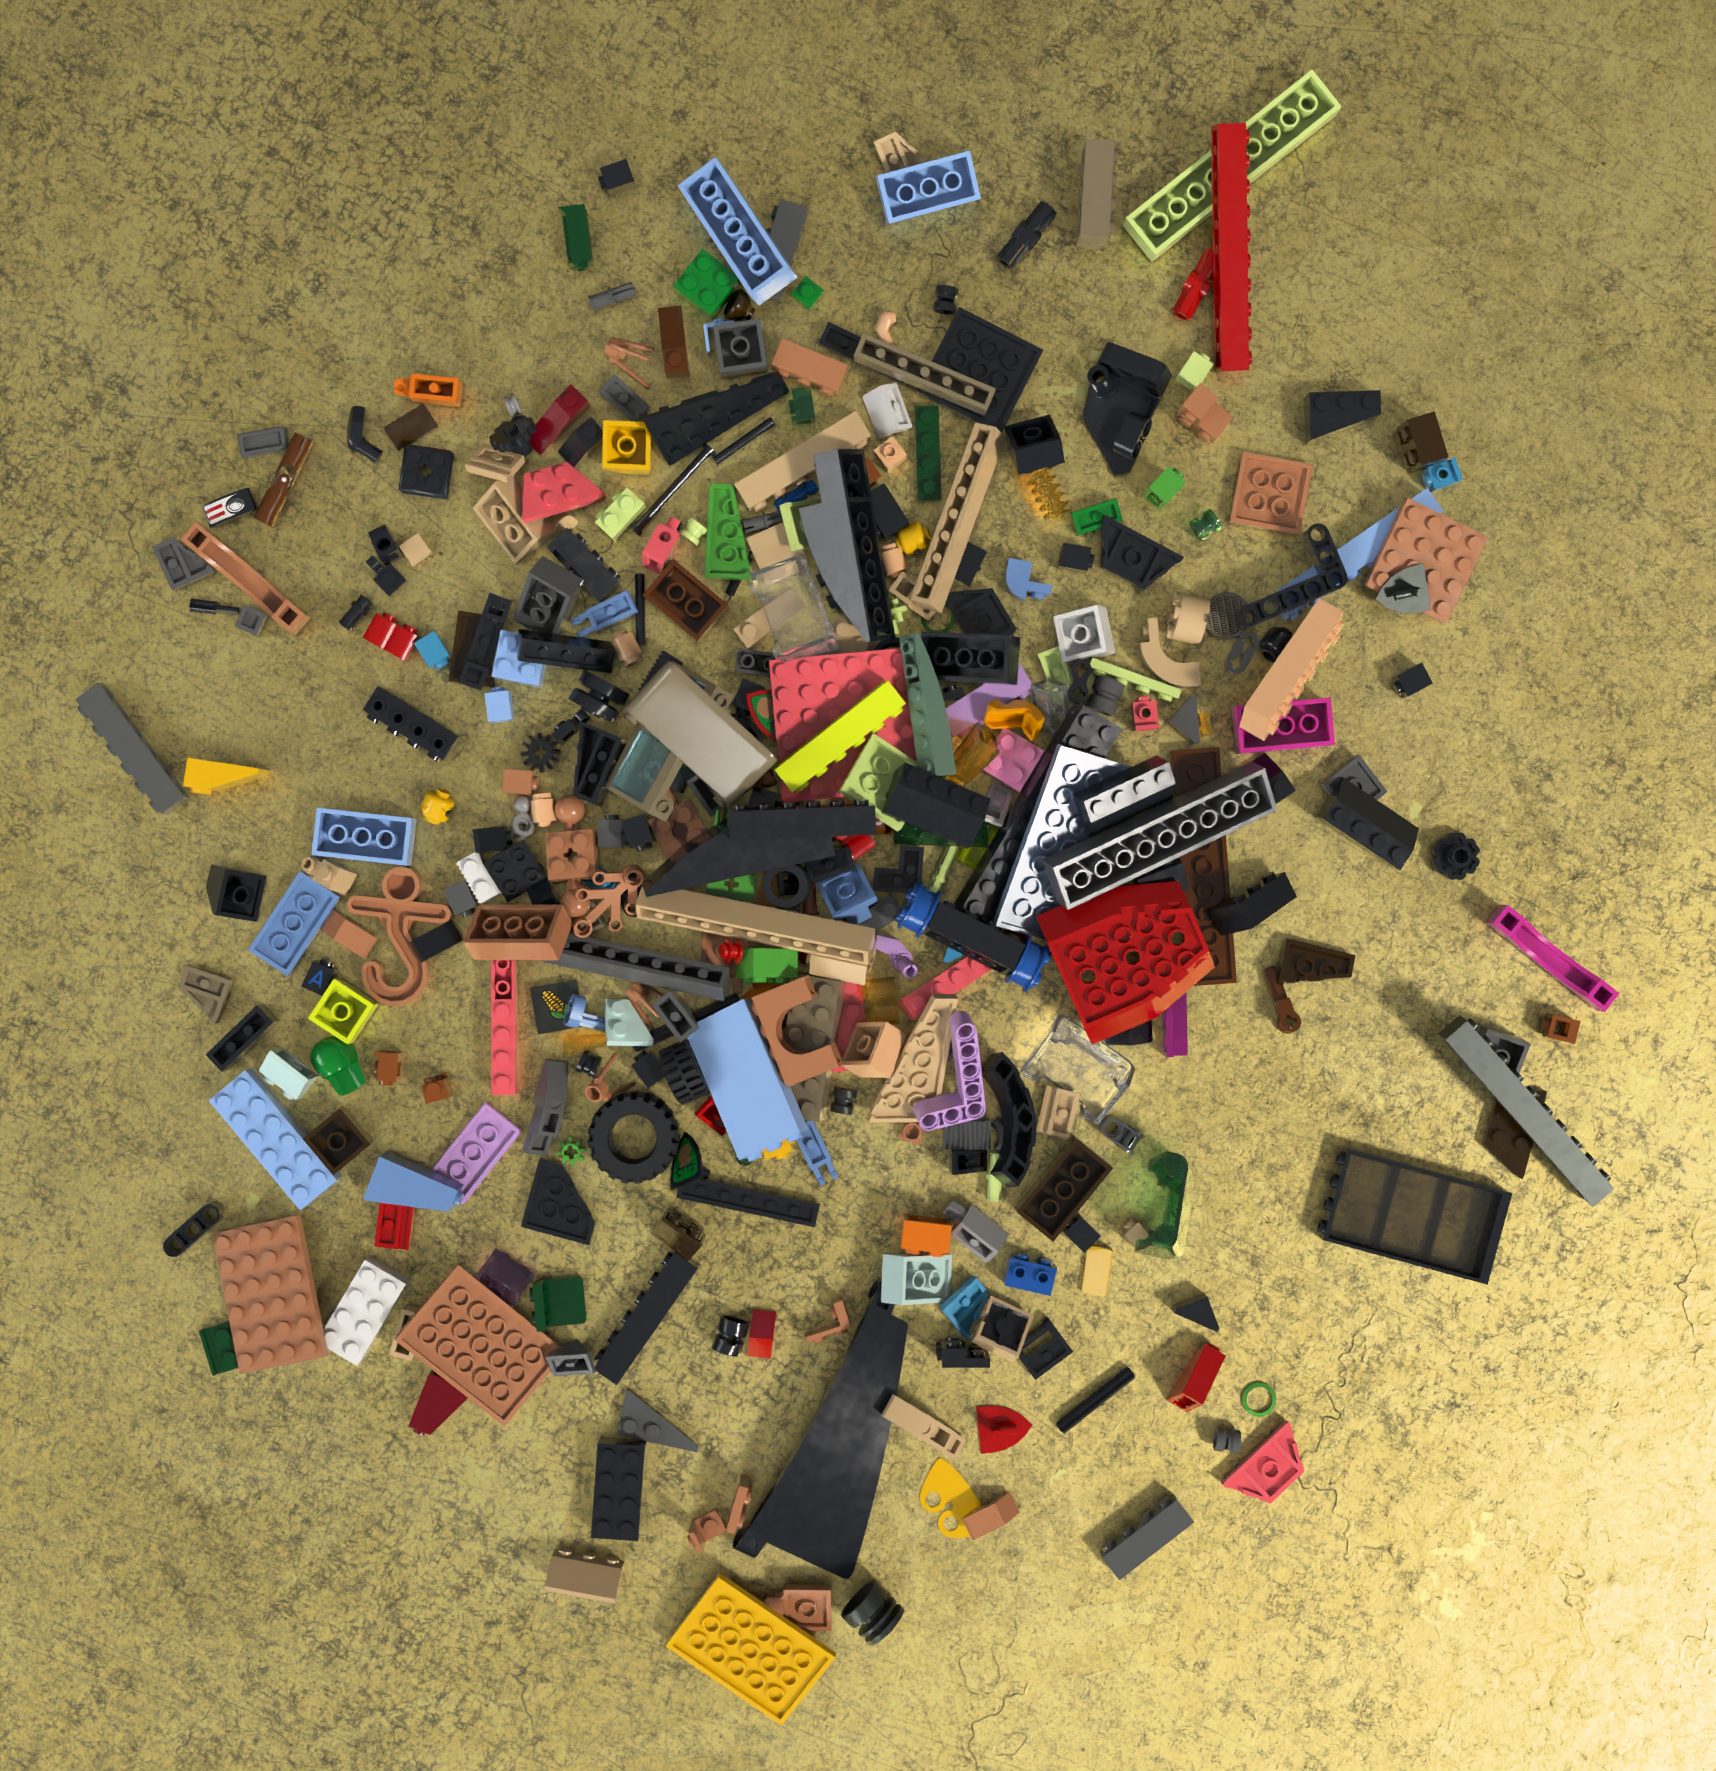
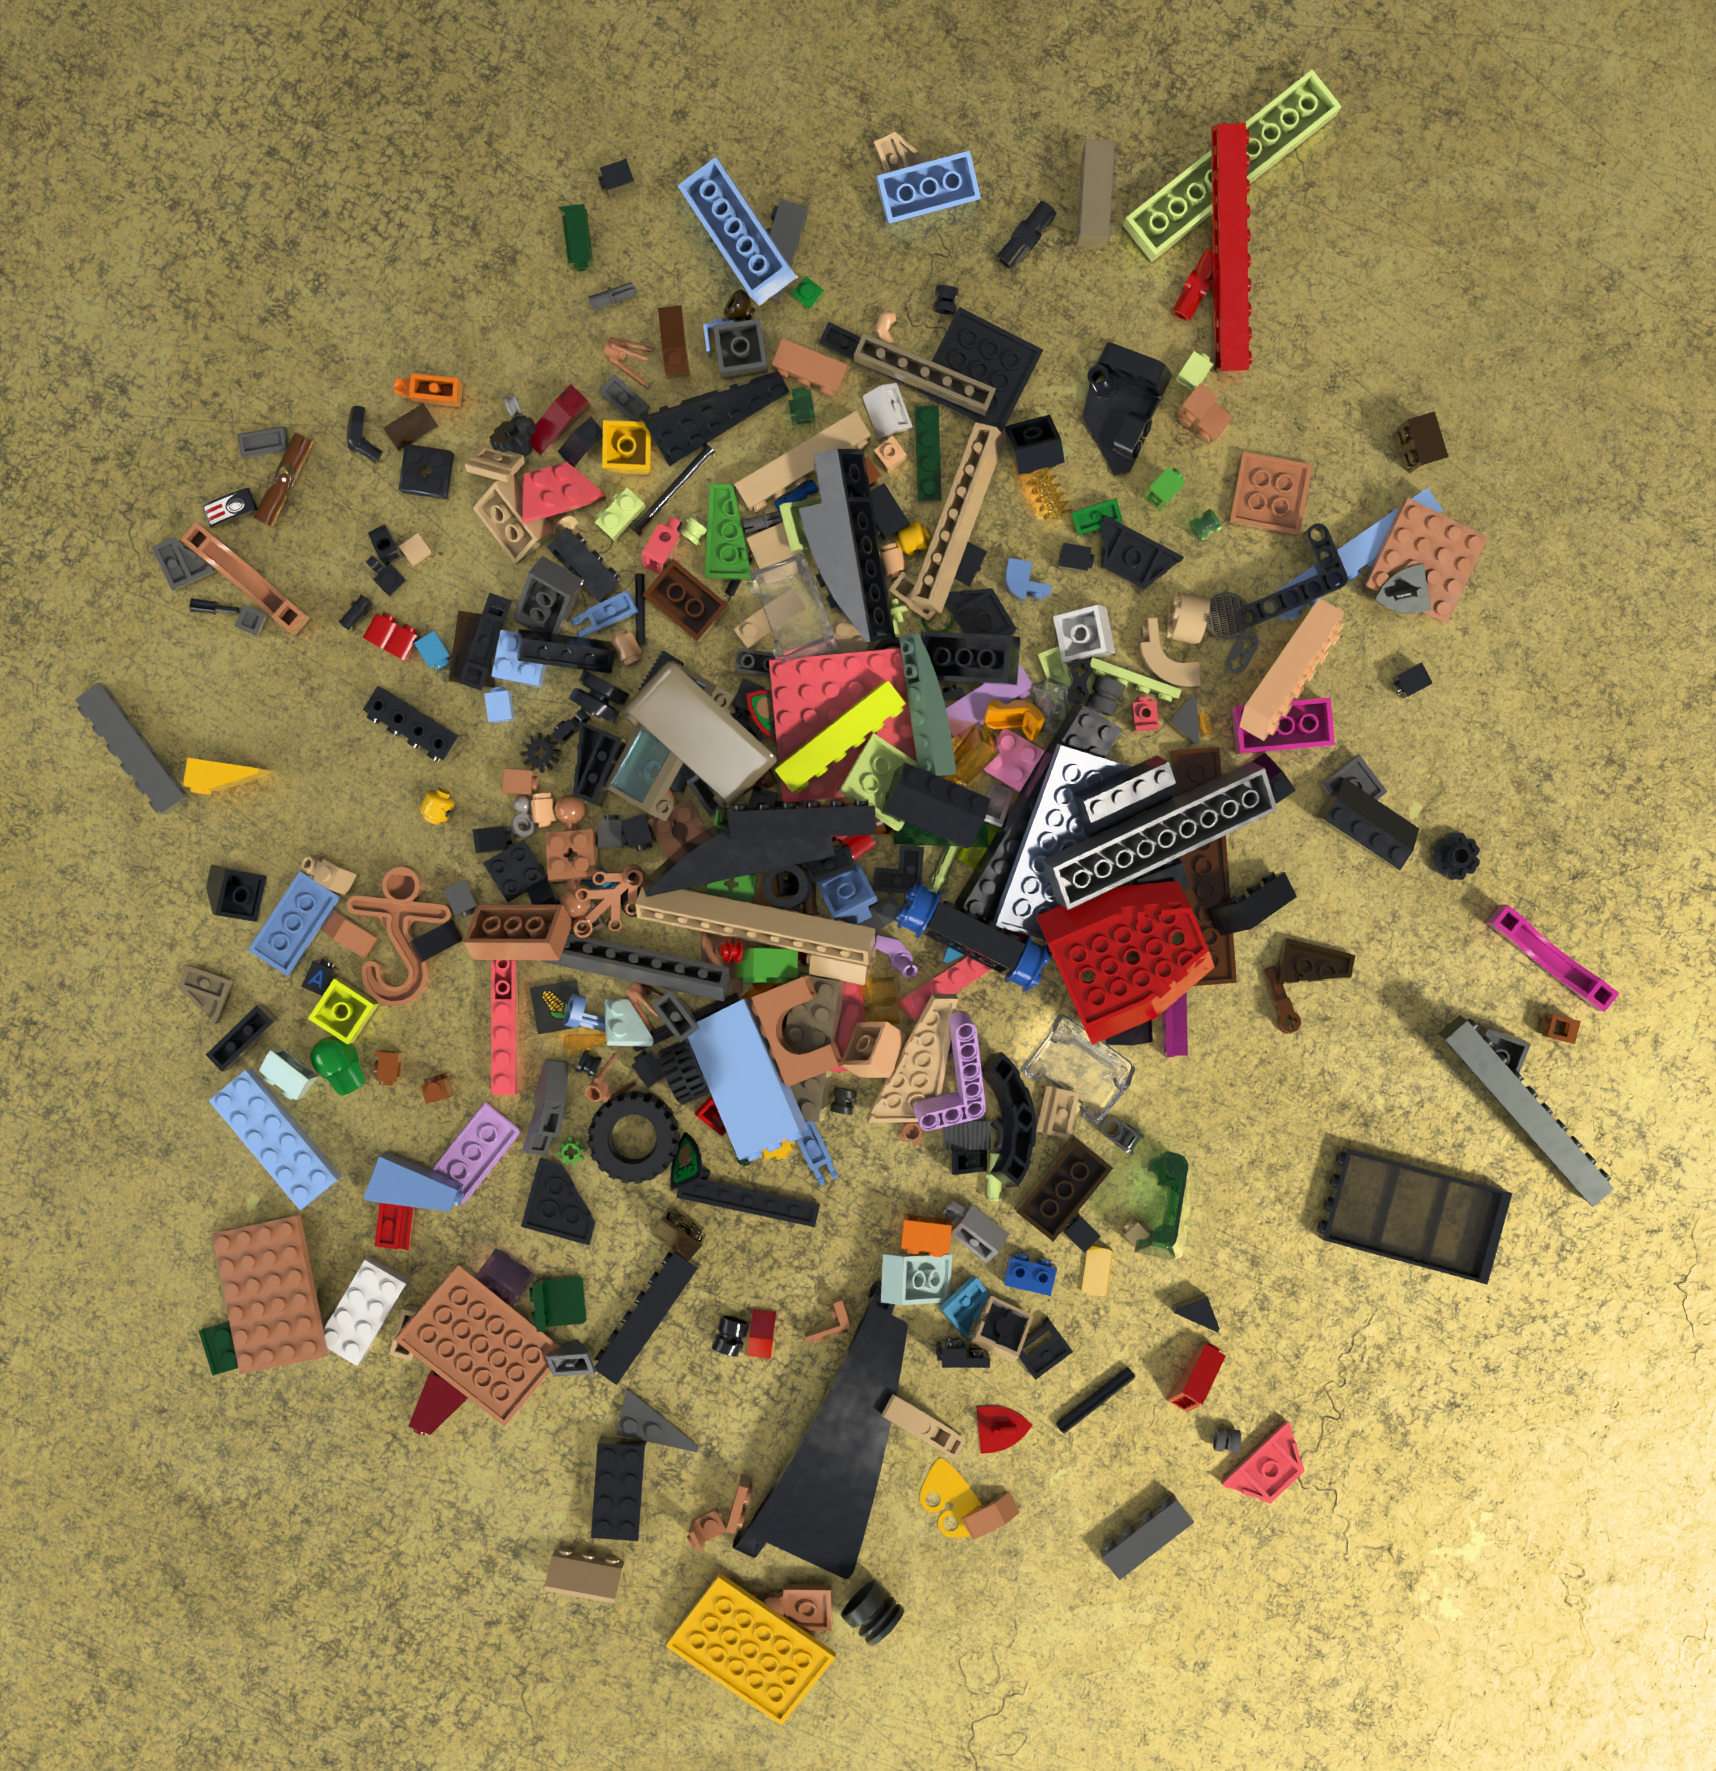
black beam [163,1201,226,1257] -> none
dark brown brick [303,1105,373,1175] -> none
light blue brick [311,808,417,866] -> none
white brick [457,852,502,903] -> none
green brick [673,249,741,321] -> none
black bar [712,417,776,465] -> none
bright green piece [1242,1382,1276,1417] -> none
black head [1259,627,1292,662] -> none
black wedge [1304,390,1381,445] -> none
dark azure brick [1422,457,1463,492] -> none
dark brown wing [1481,1090,1547,1179] -> none

